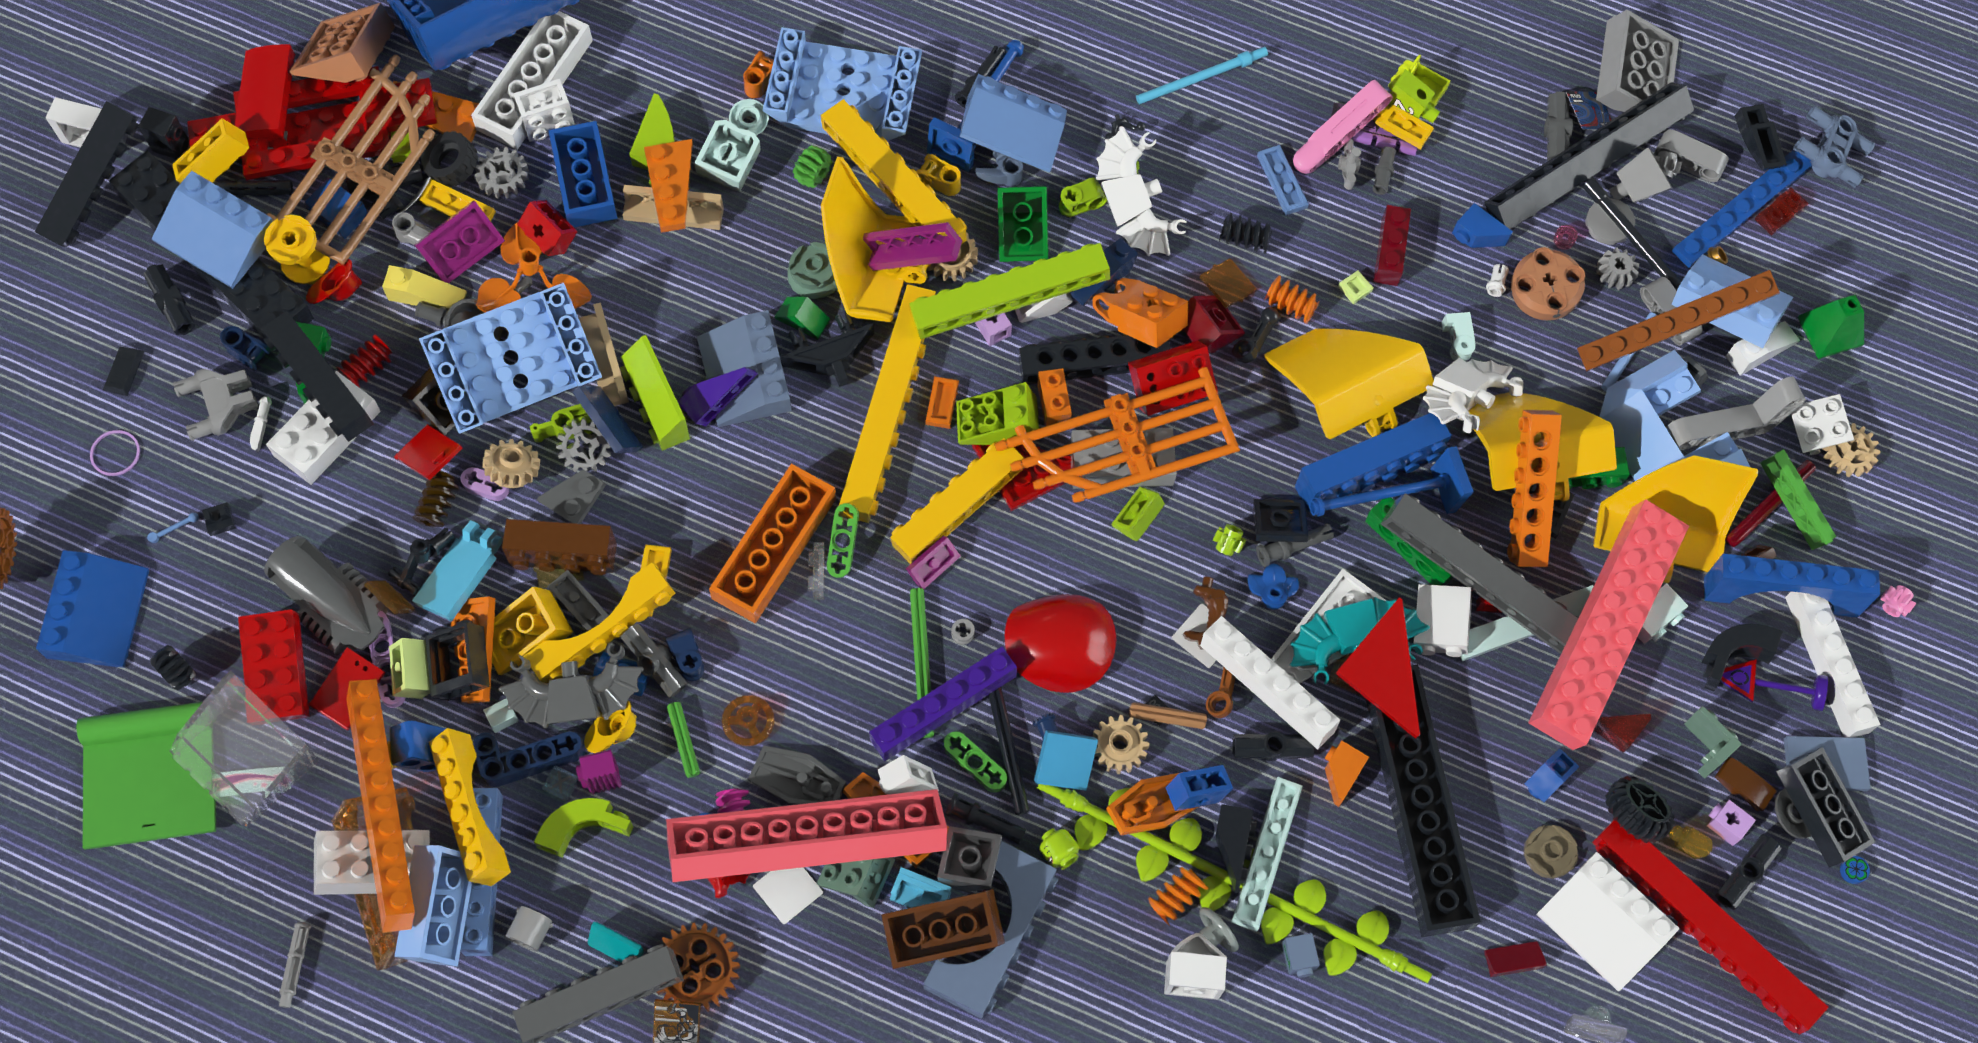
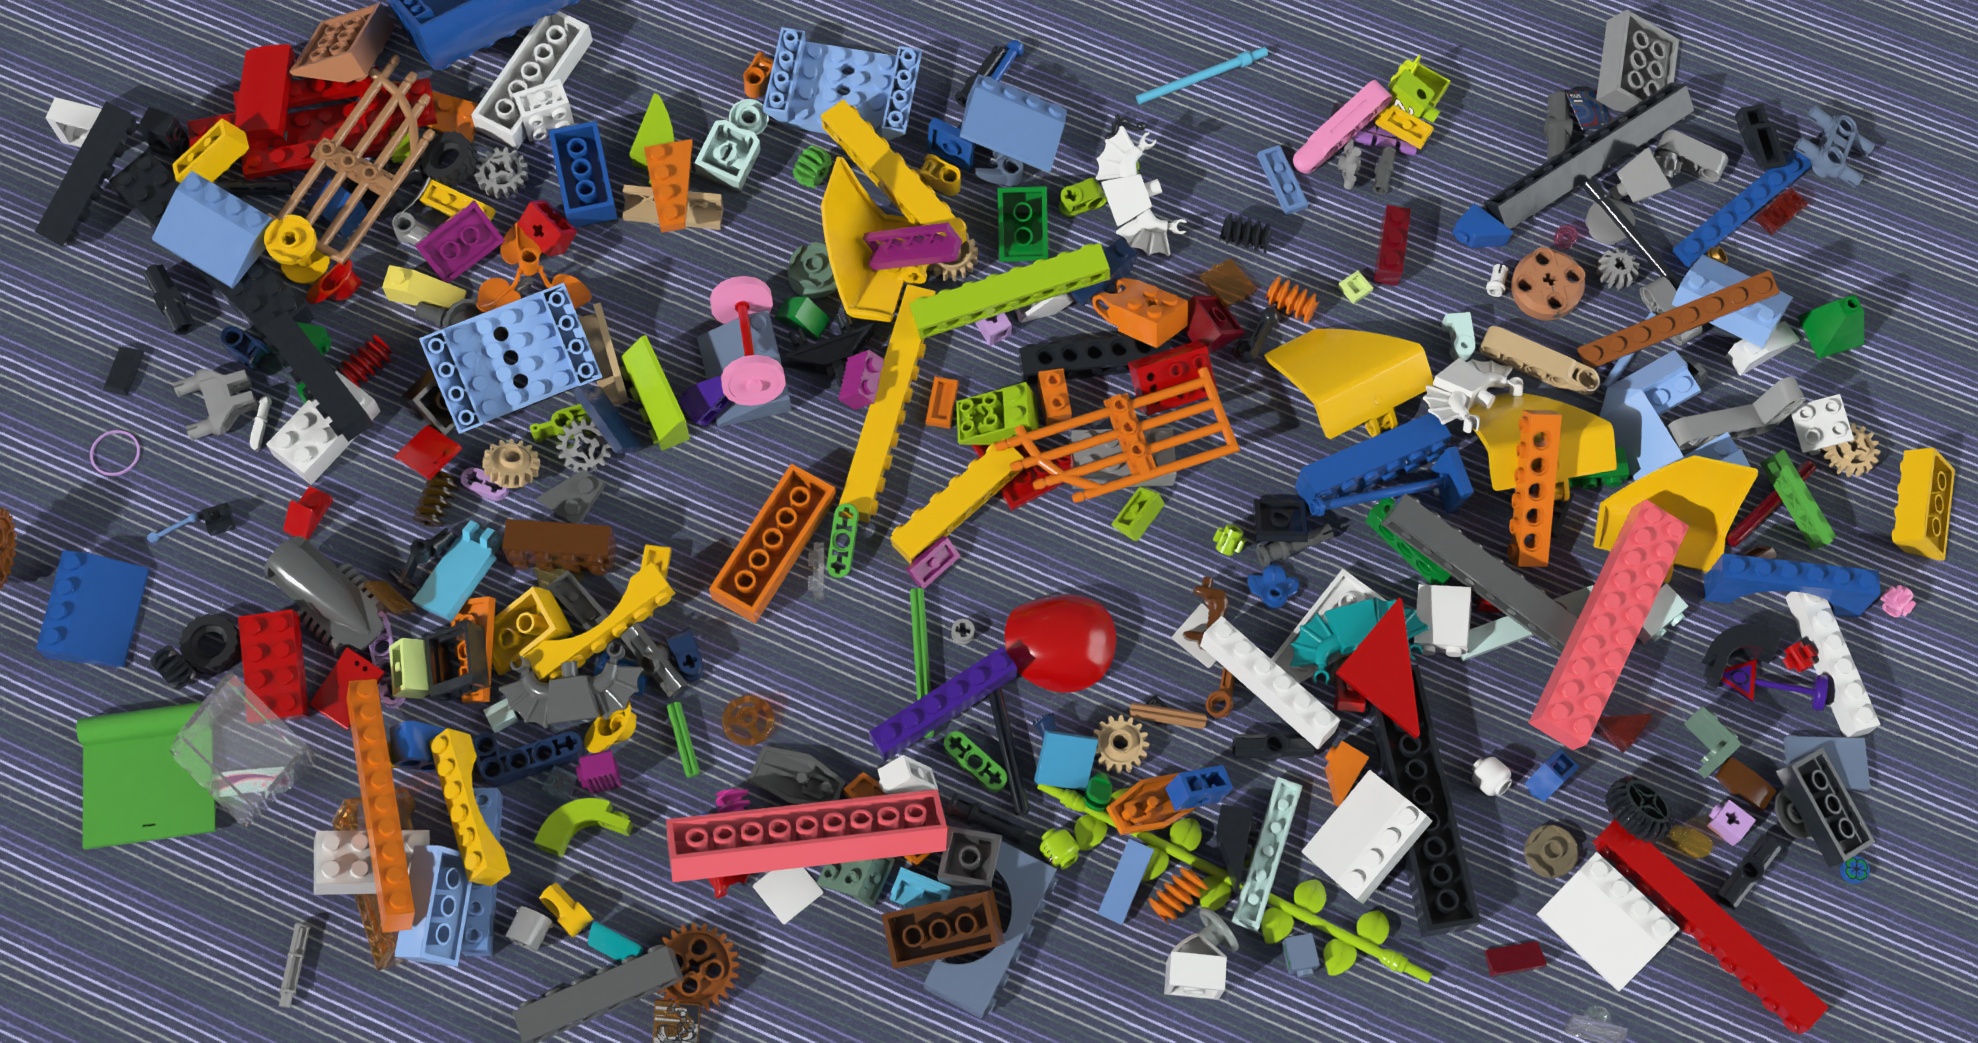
none -> black tyre [179,614,242,675]
none -> red slope [283,486,333,540]
none -> yellow piece [539,882,593,938]
none -> bright pink piece [710,276,786,406]
none -> magenta brick [838,350,884,410]
none -> green arm [1084,773,1113,812]
none -> medium blue tile [1097,839,1154,925]
none -> white slope [1301,770,1432,904]
none -> red slope [1334,669,1365,712]
none -> white head [1472,757,1512,796]
none -> tan piece [1479,326,1600,395]
none -> red gear [1782,641,1818,673]
none -> yellow slope [1892,447,1955,561]

